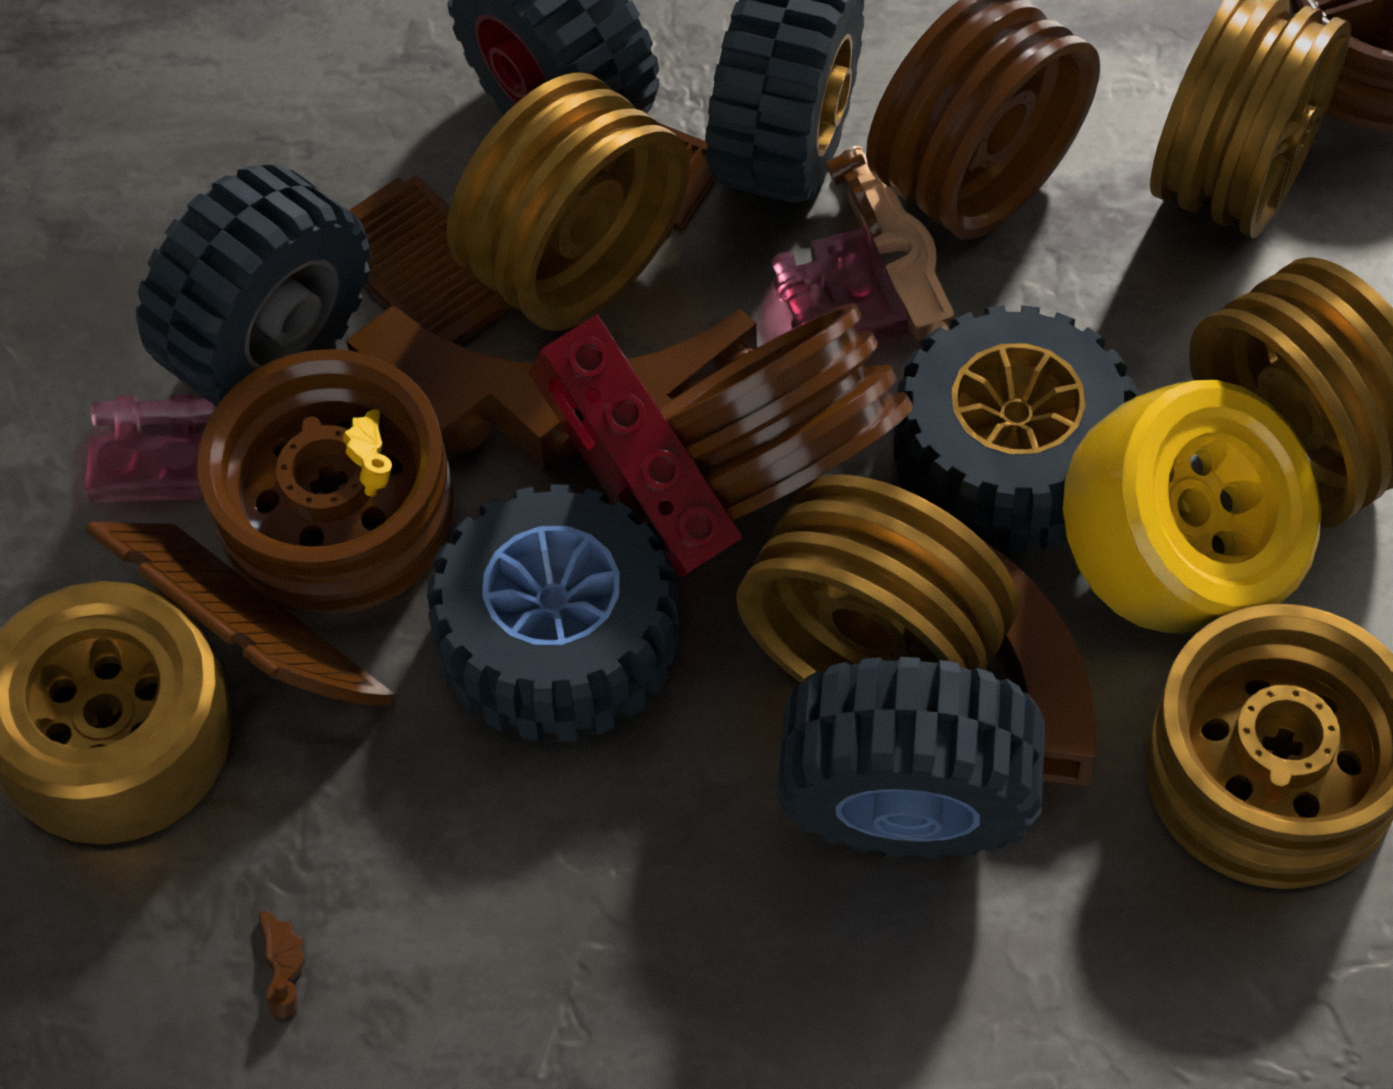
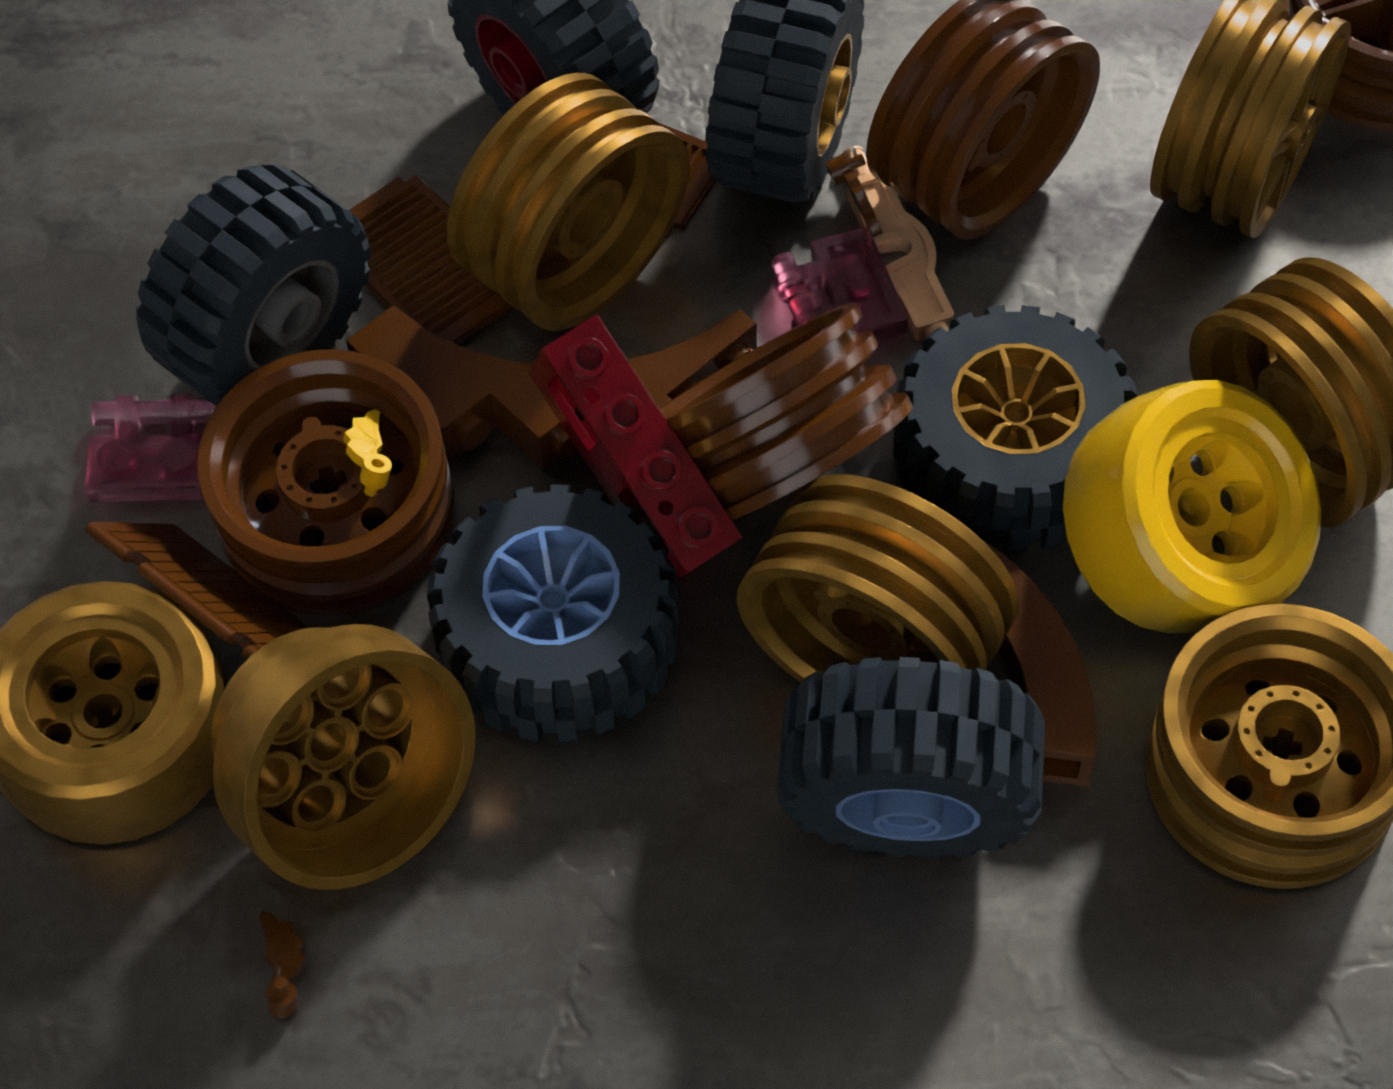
none -> pearl gold wheel [211,624,475,890]

